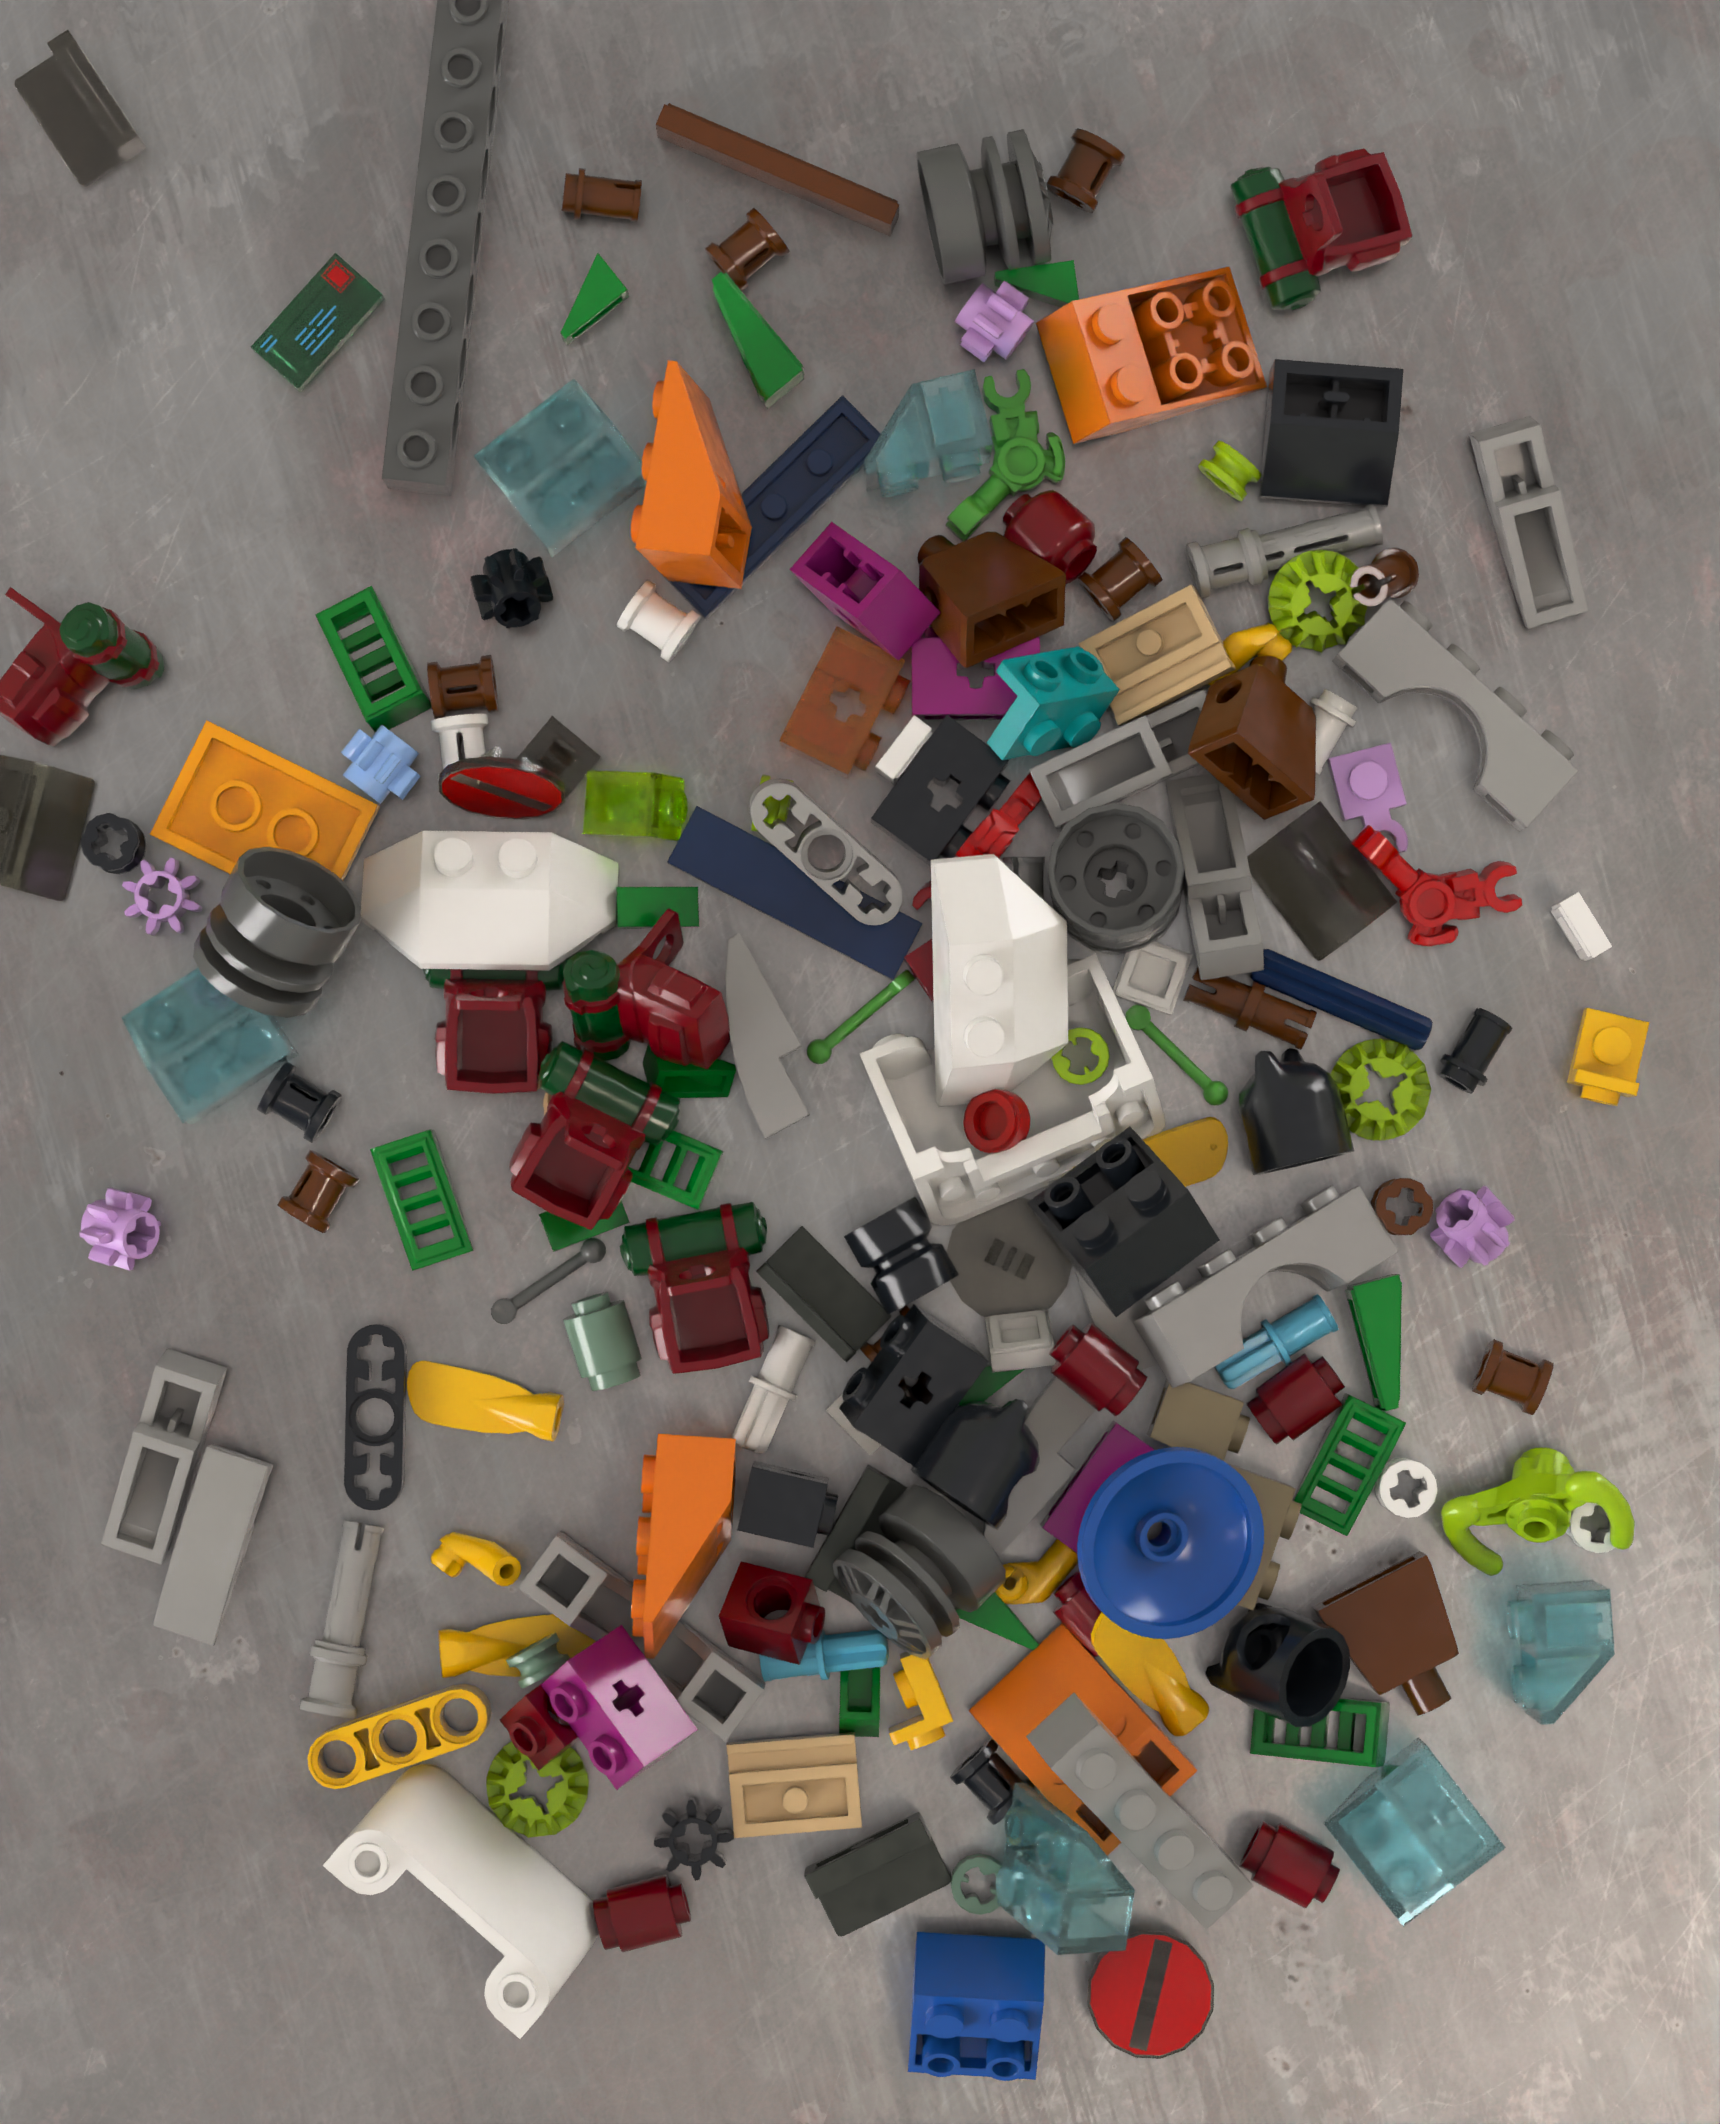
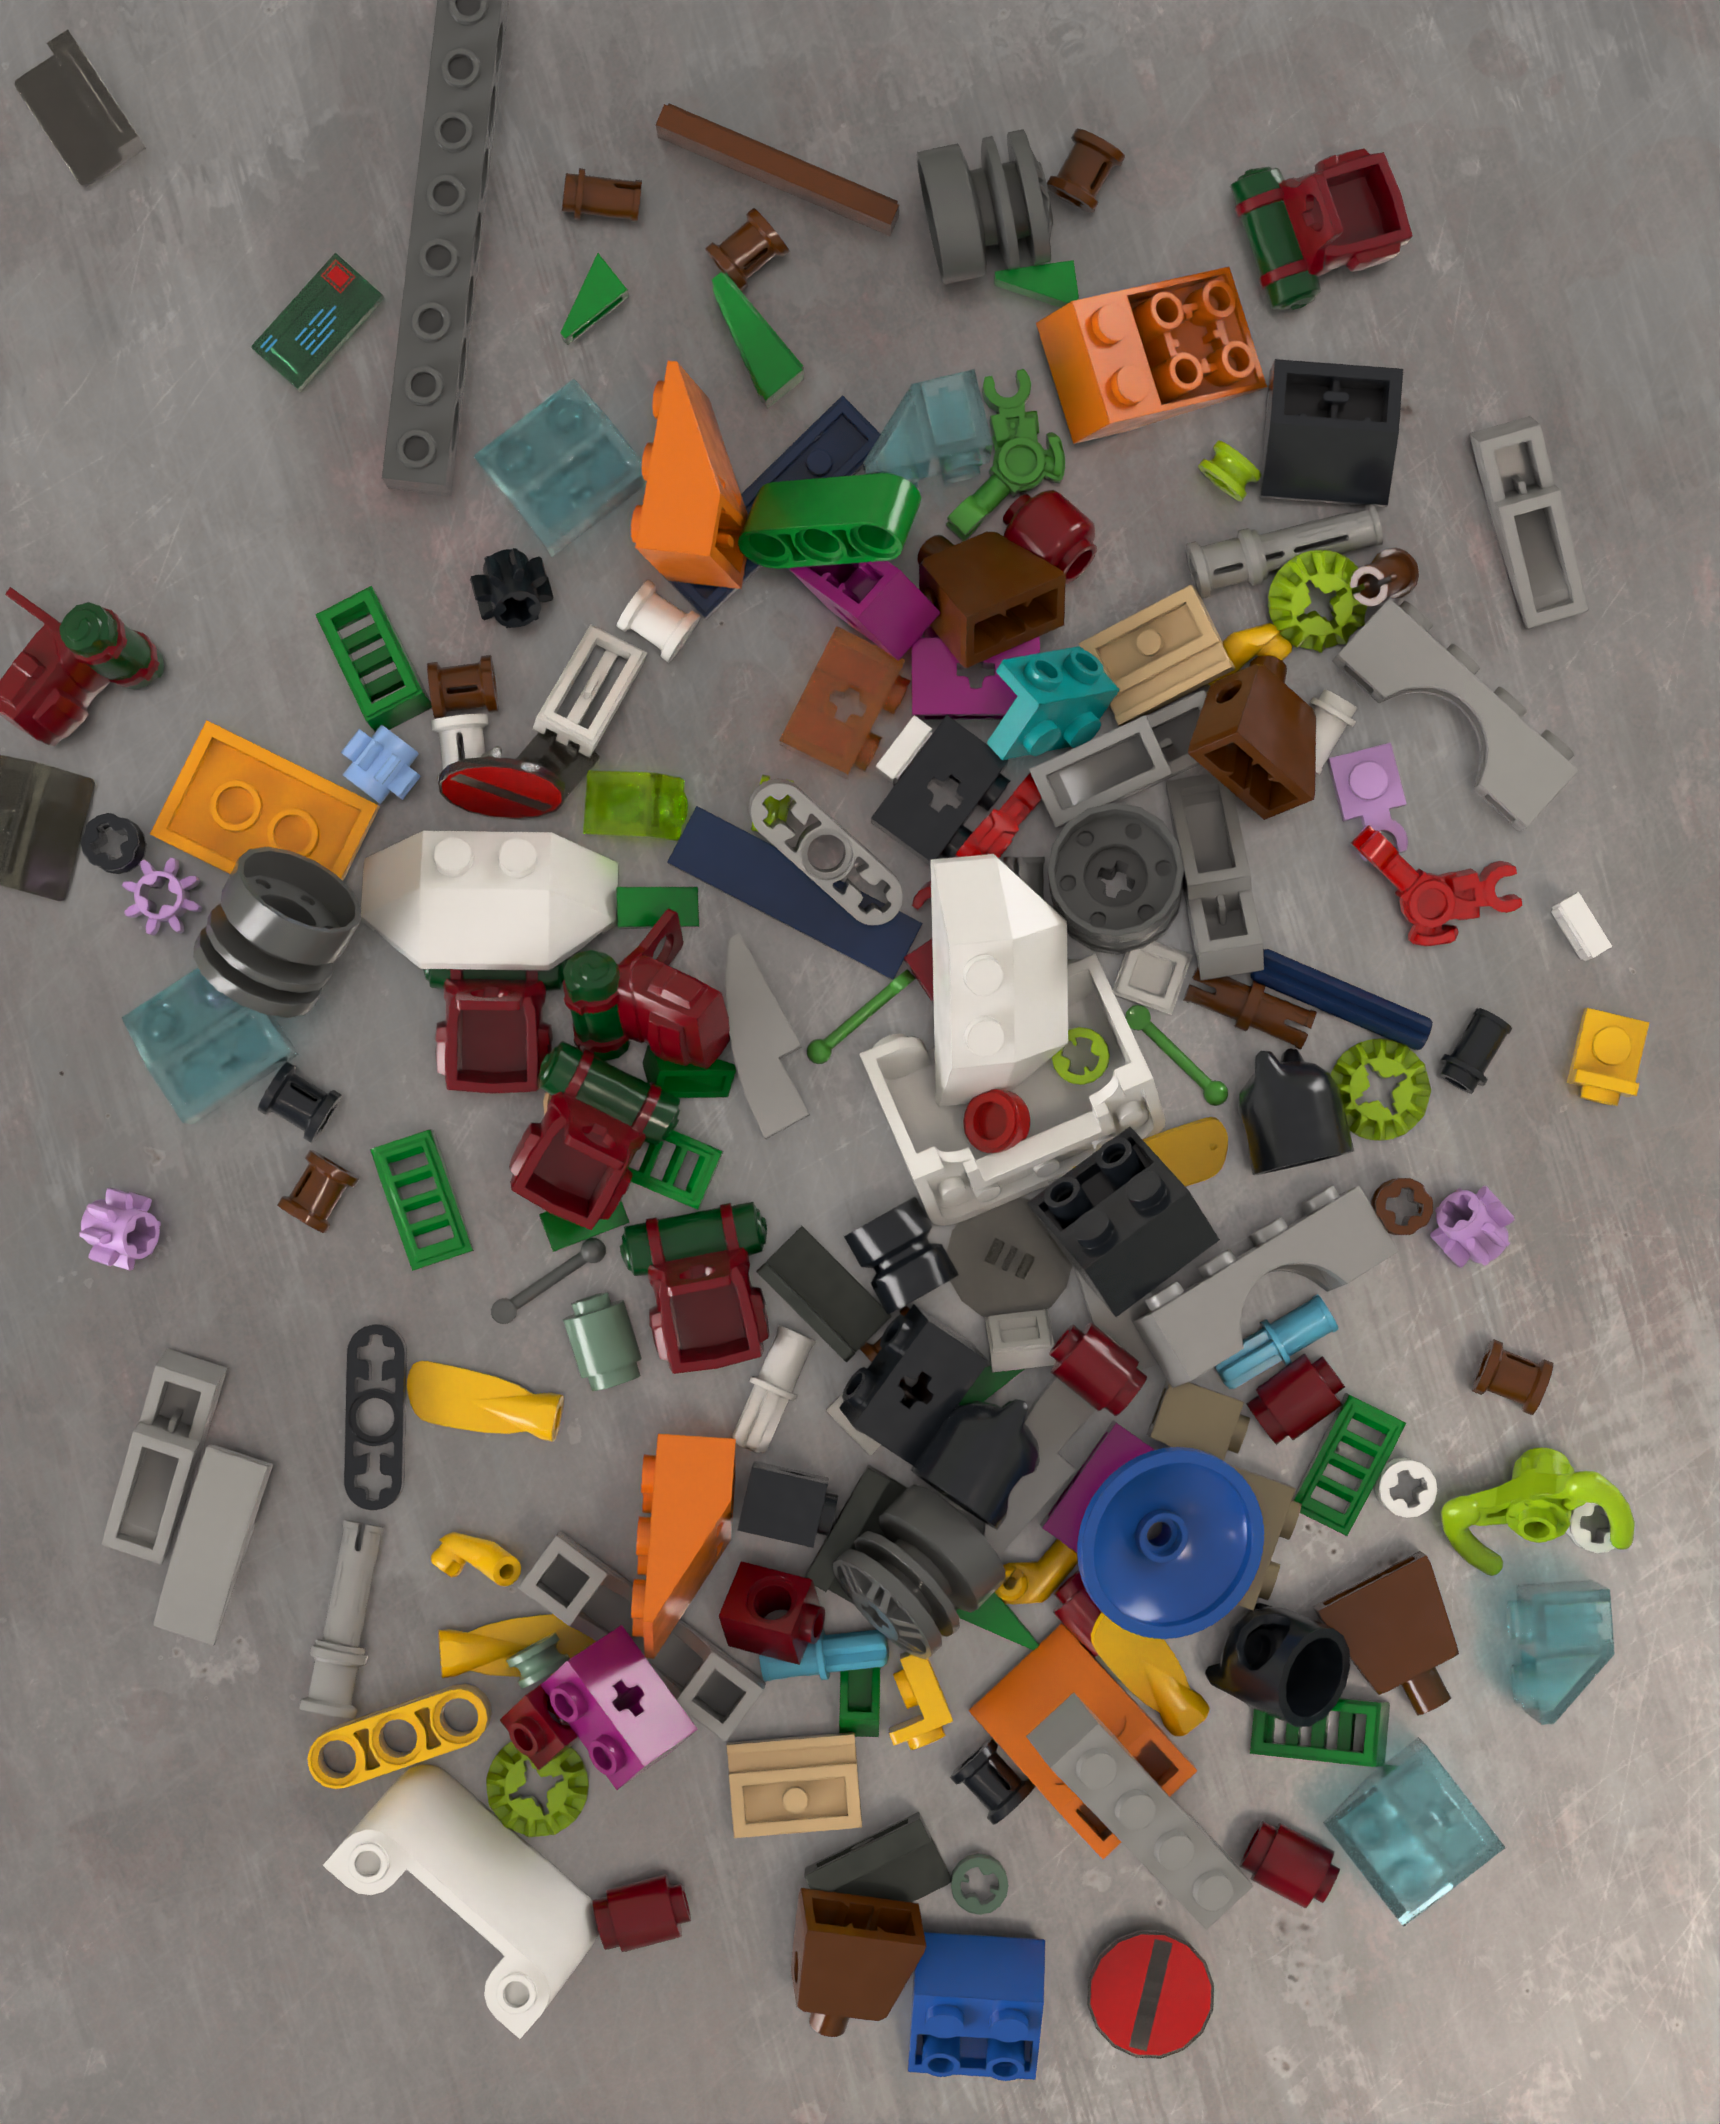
black gear [654,1797,734,1881] -> none
lavender gear [955,281,1034,362] -> none
clear light blue slope [996,1783,1135,1955] -> none
reddish brown bush [1077,537,1163,622] -> none
clear smoke panel [1247,801,1397,960] -> none
green slope [1345,1274,1402,1411] -> none
none -> white tile [533,624,647,758]
none -> green beam [738,473,922,569]
none -> reddish brown torso [791,1888,926,2037]

